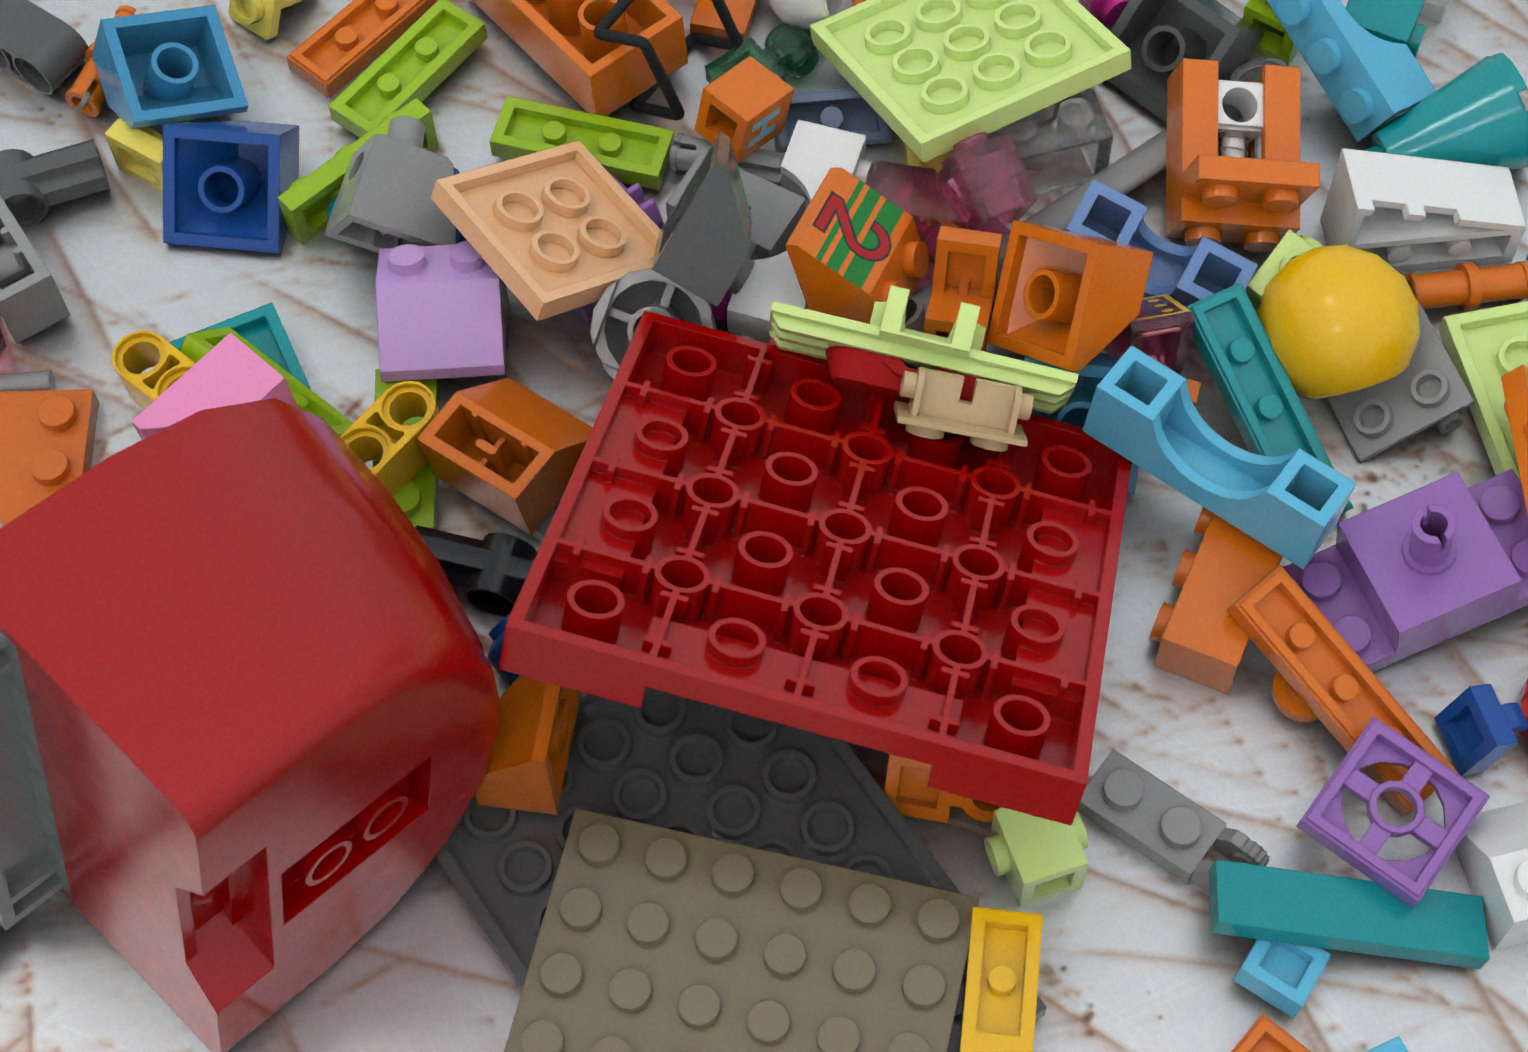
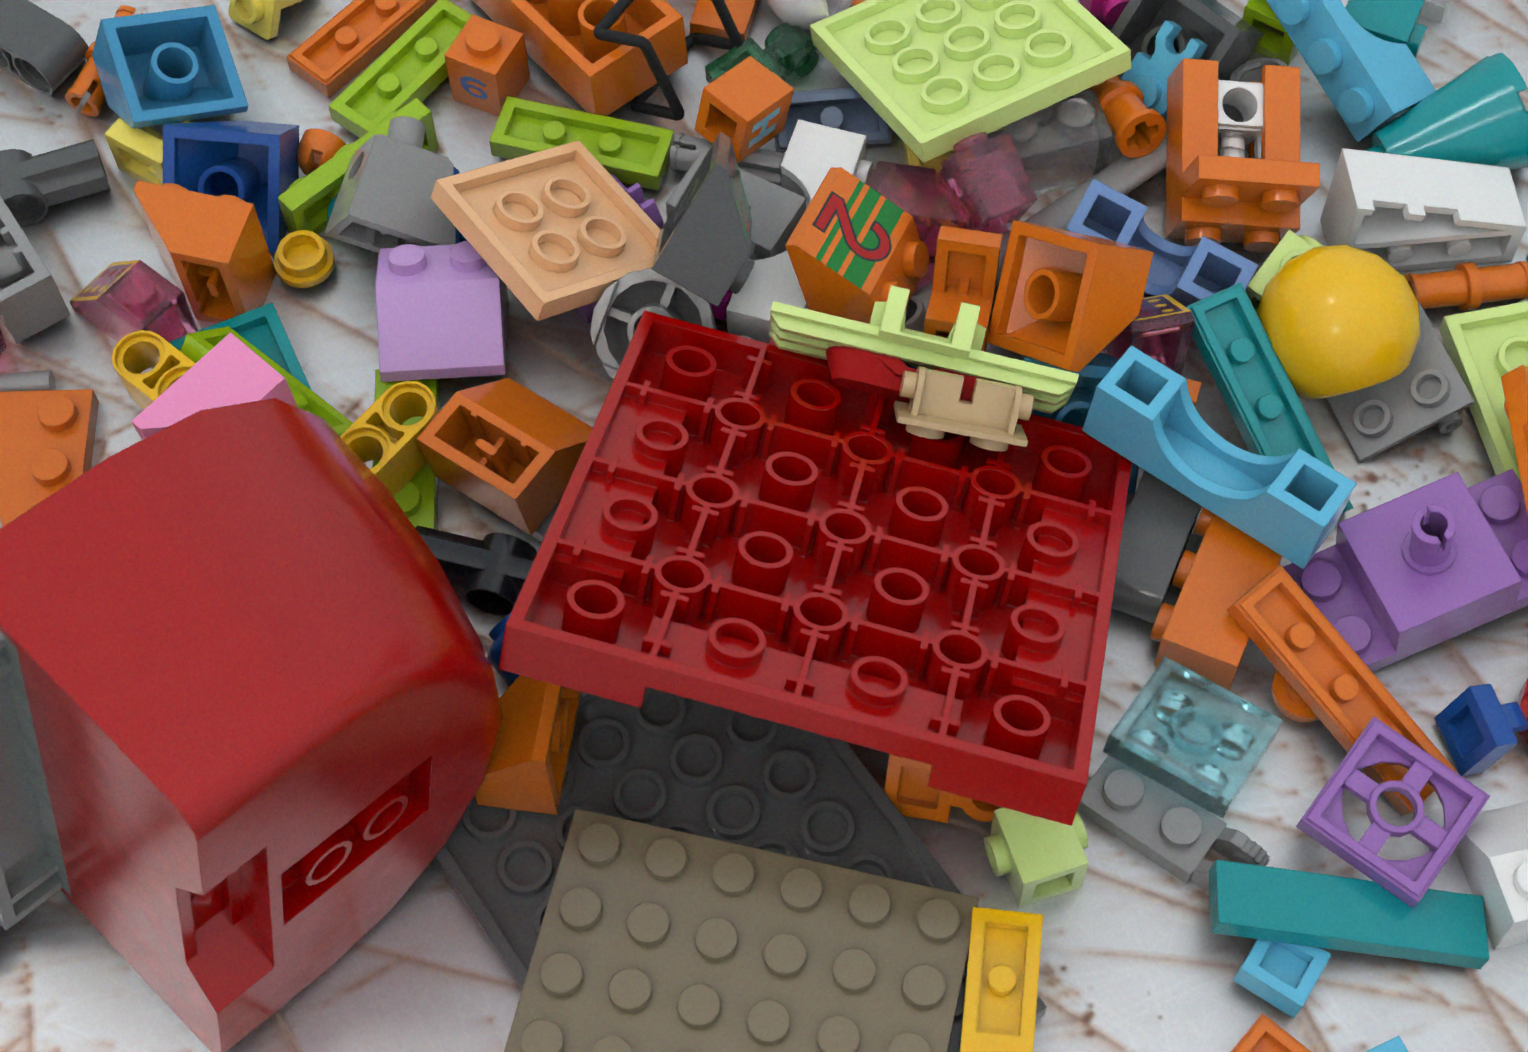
none -> clear pink slope [69,260,199,369]
none -> orange slope [133,180,277,324]
none -> yellow plate [274,230,335,288]
none -> orange hinge [296,128,346,175]
none -> orange brick [444,14,530,117]
none -> orange pin [1085,76,1167,158]
none -> clear light blue plate [1103,656,1283,819]
none -> dark grey beam [1112,470,1202,624]
none -> medium azure plate [1121,20,1208,124]

